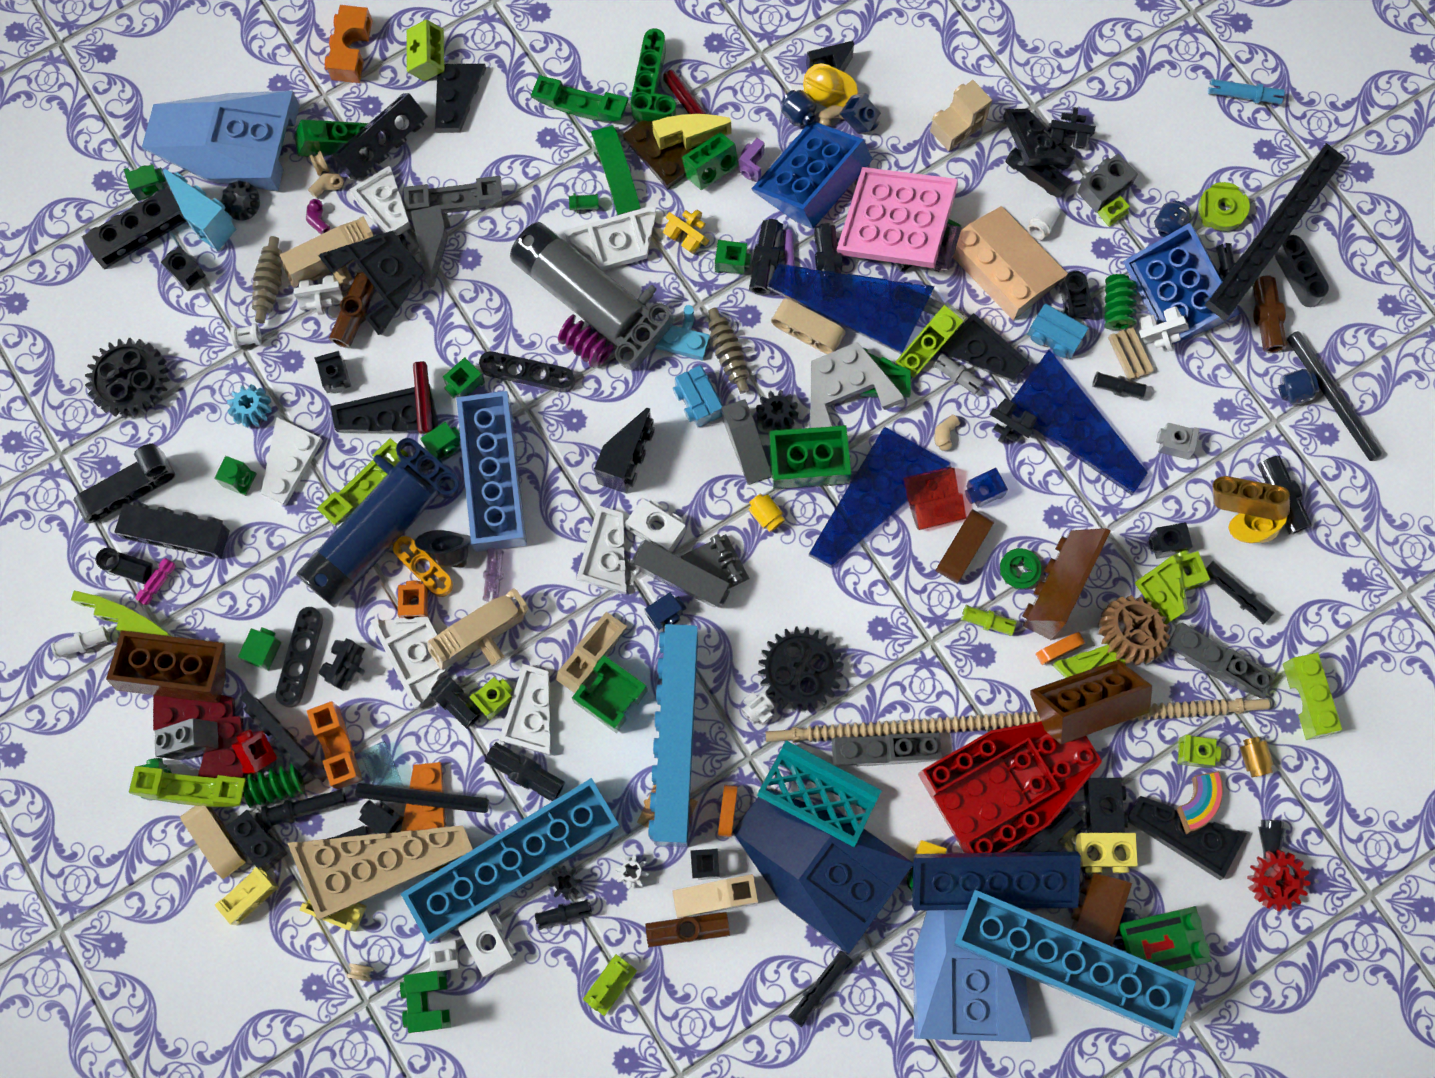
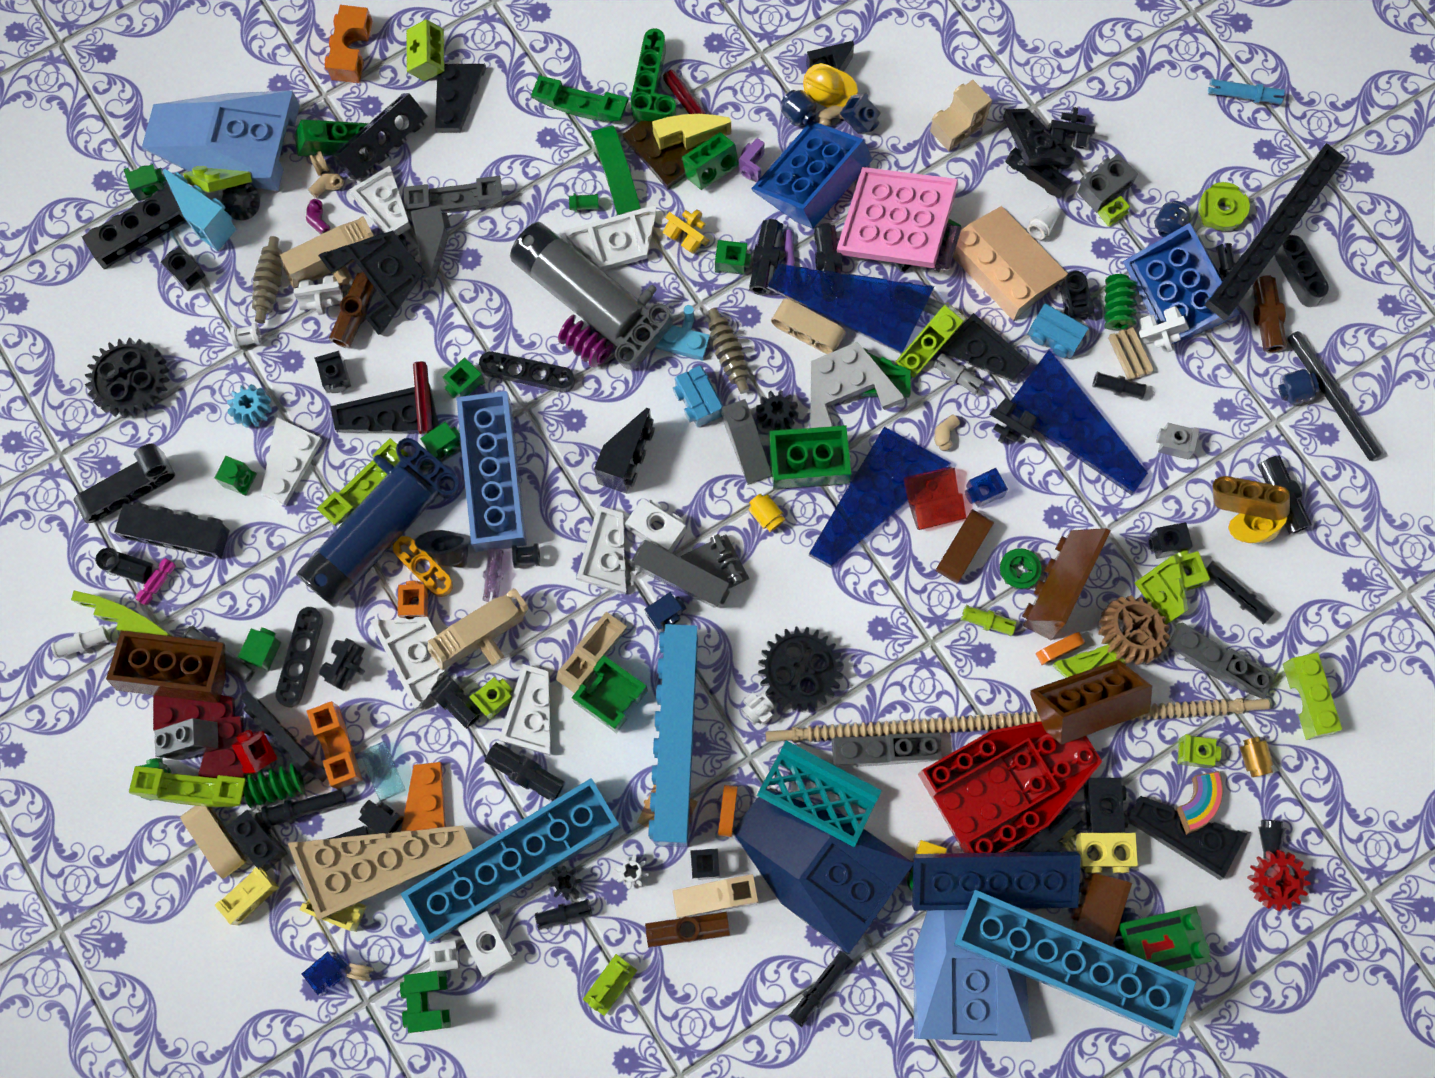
black axle [355,783,489,813] -> none
none -> dark grey pin [182,625,256,683]
none -> lime wing [183,166,252,193]
none -> clear blue brick [301,951,349,996]
none -> black bush [512,543,541,568]

